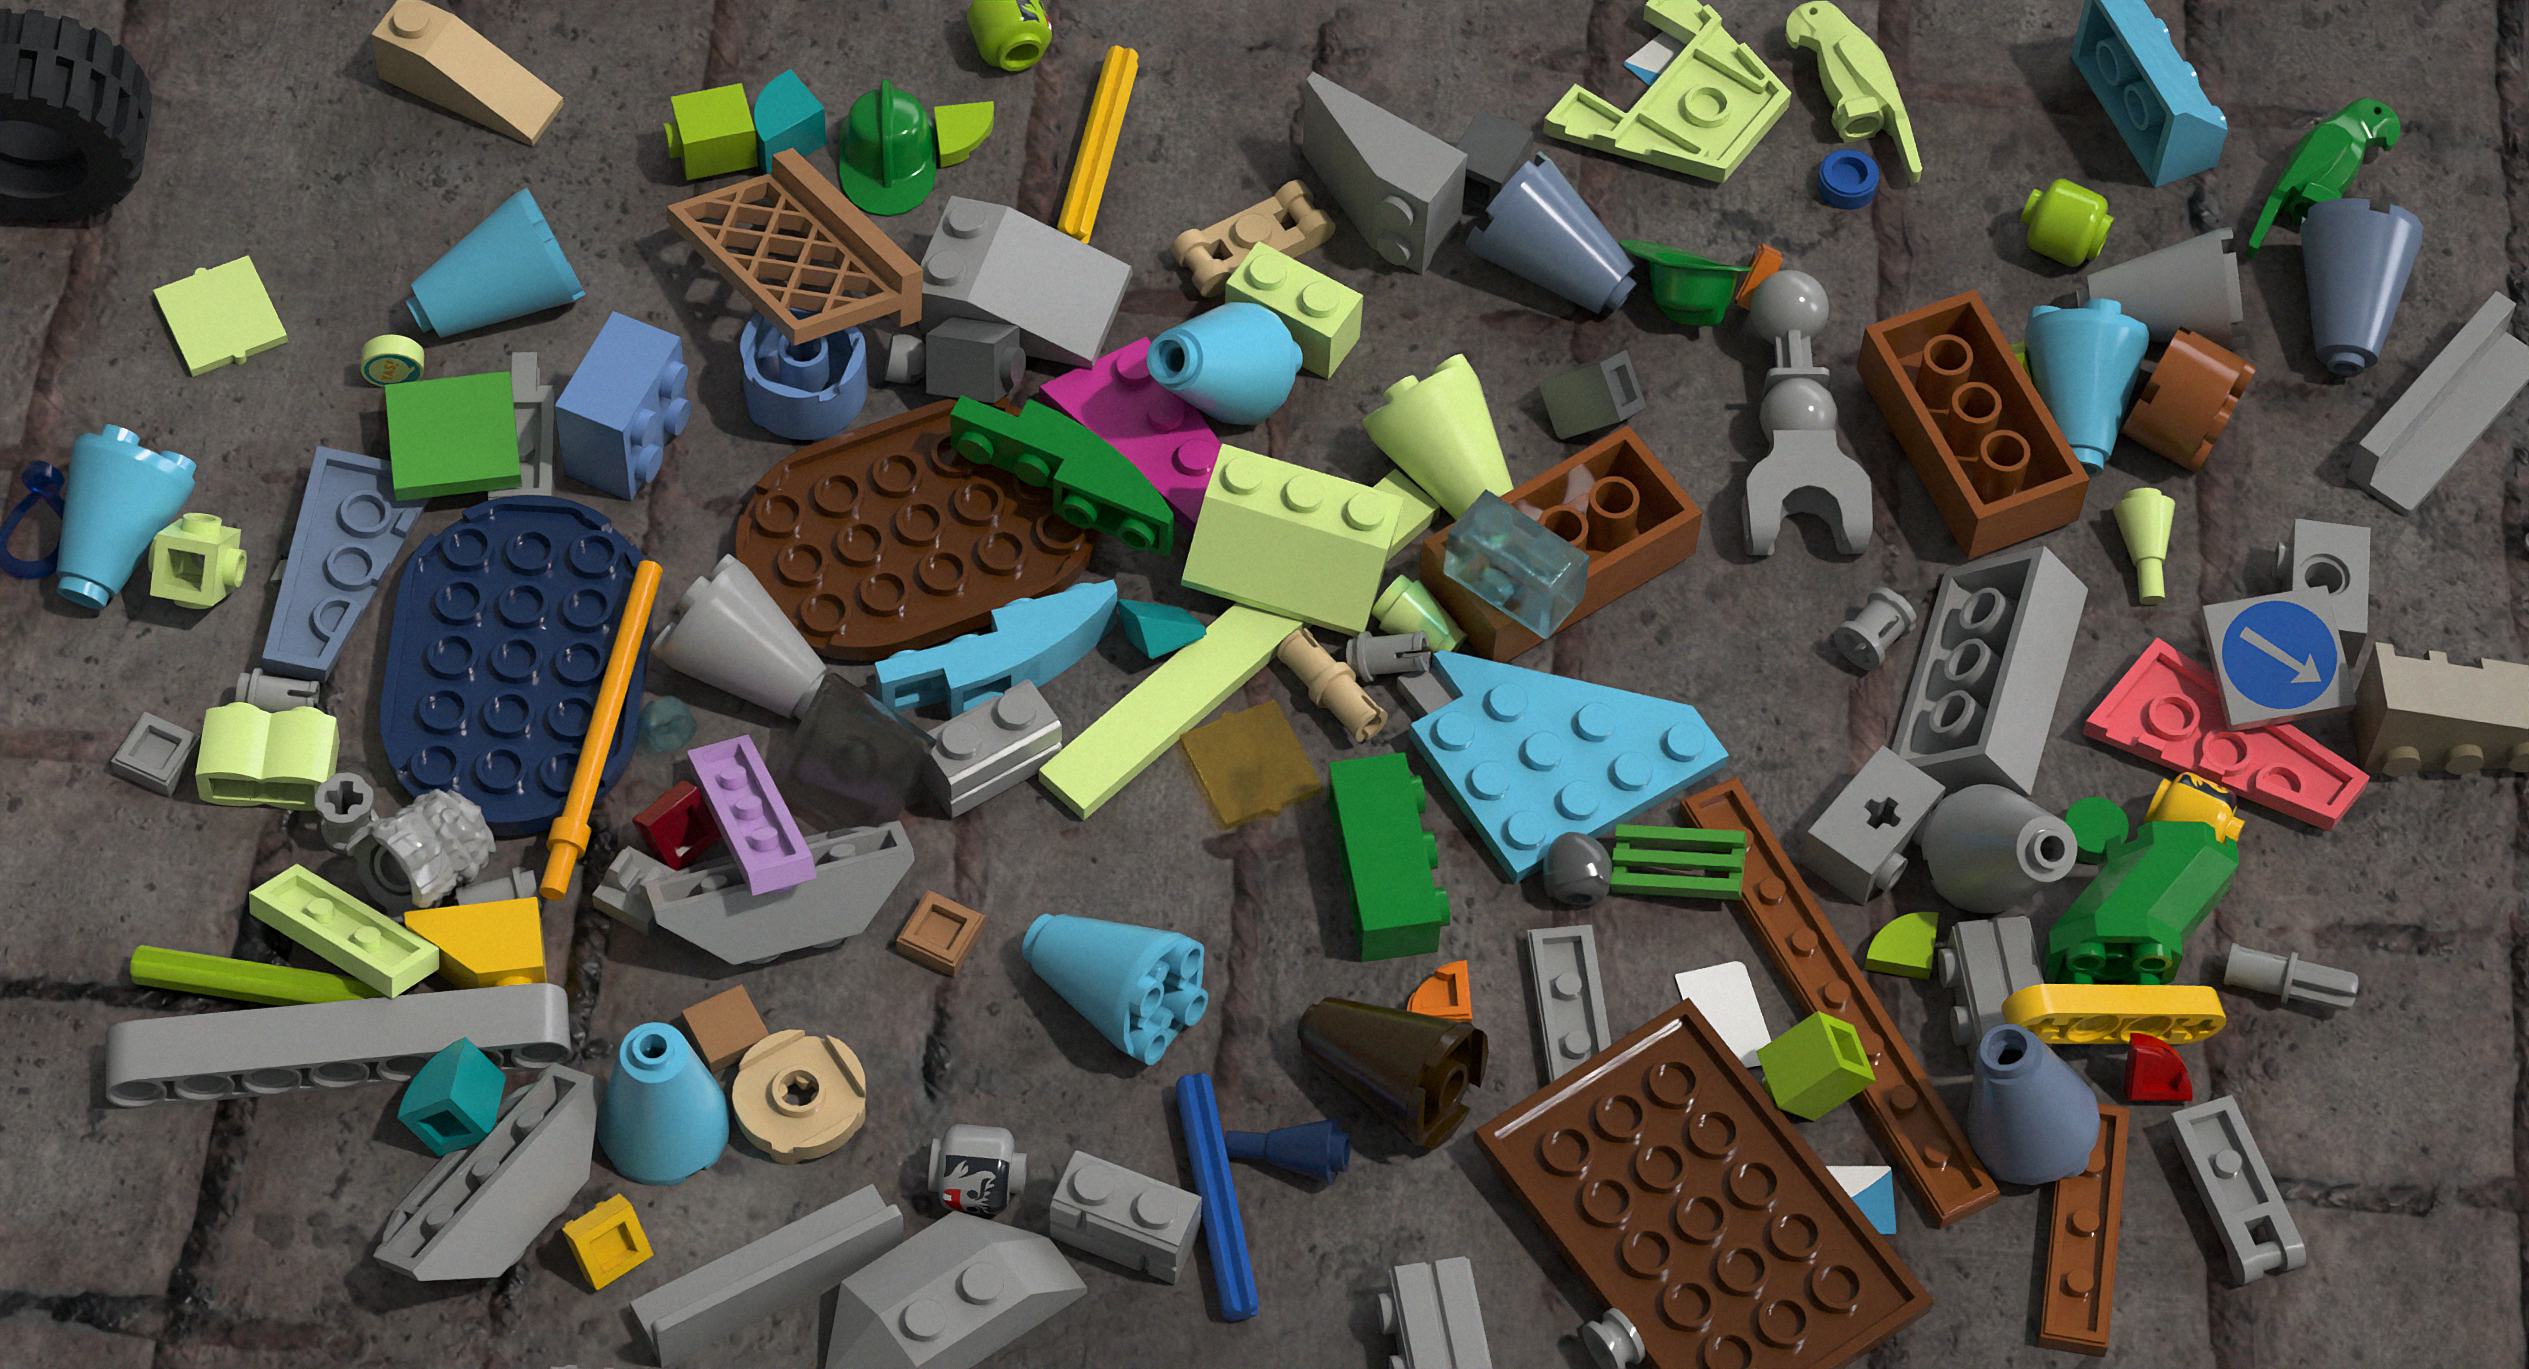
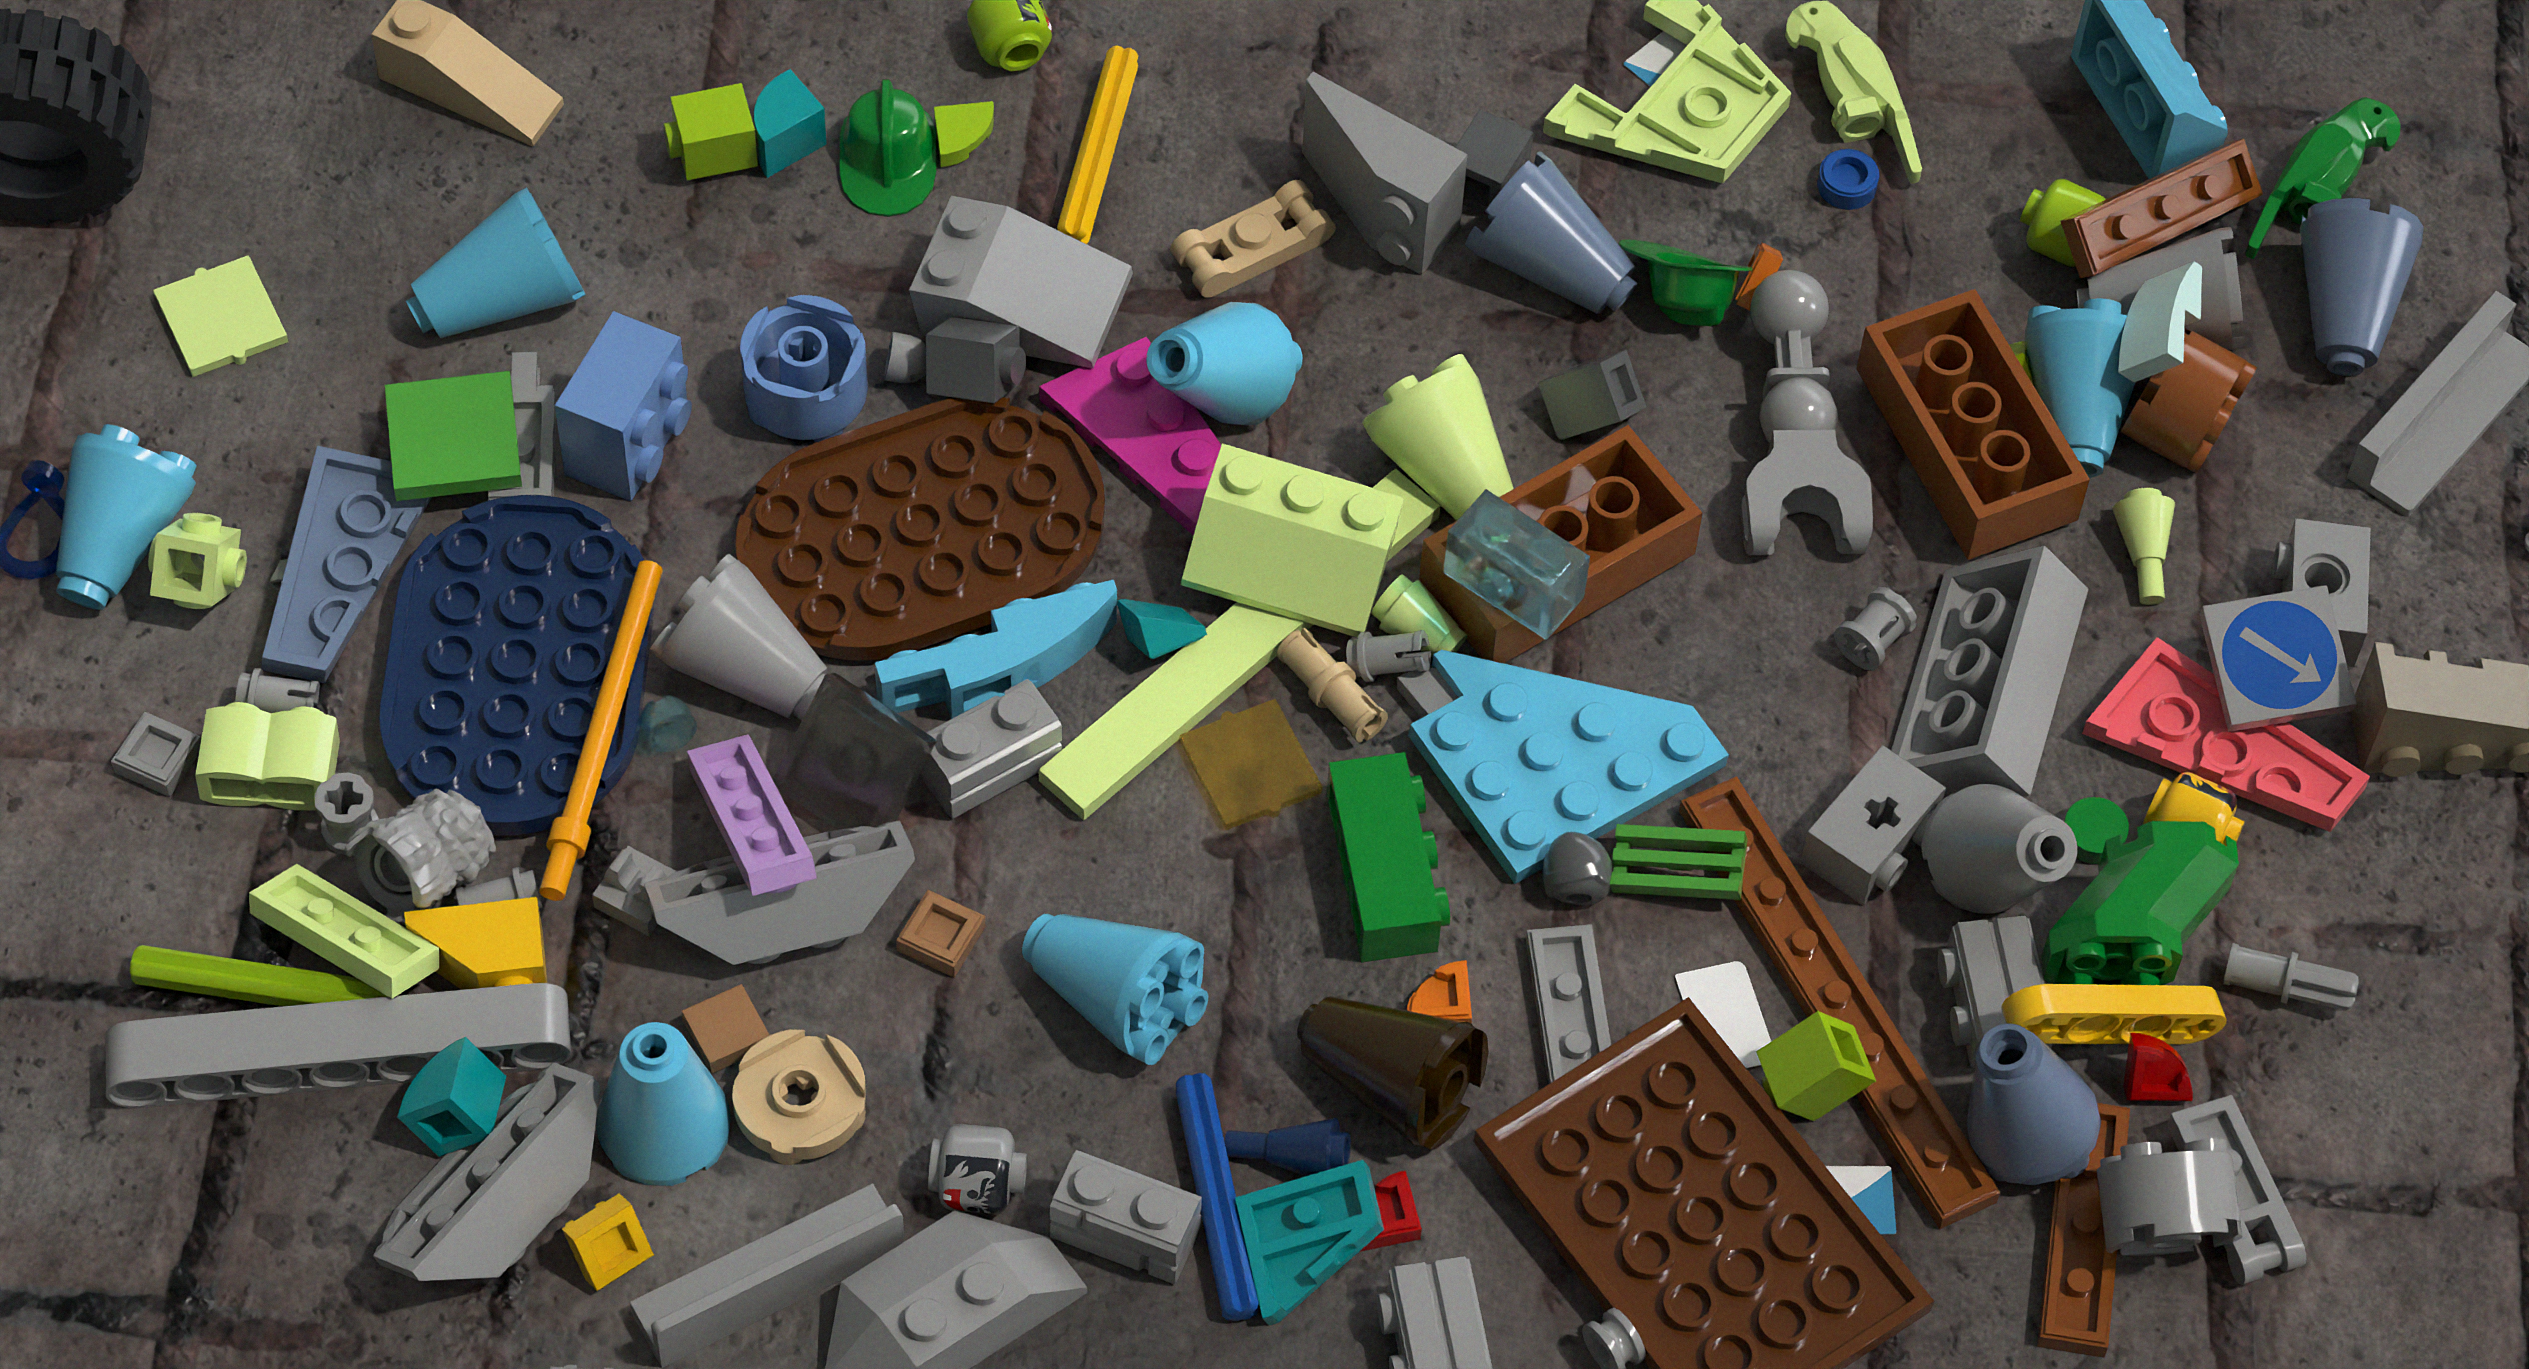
yellowish green tile [361,335,424,387] -> none
dark red tile [632,780,722,871] -> none
medium nougat fence [666,148,923,346] -> none
green slope [950,395,1174,558] -> none
yellowish green brick [1225,241,1363,380] -> none
lime tile [1864,912,1939,980] -> none
none -> teal wing [1235,1160,1384,1325]
none -> red tile [1359,1170,1422,1252]
none -> dark orange tile [2060,138,2263,278]
none -> light grey brick [2096,1138,2243,1256]
none -> light aqua slope [2118,261,2202,382]

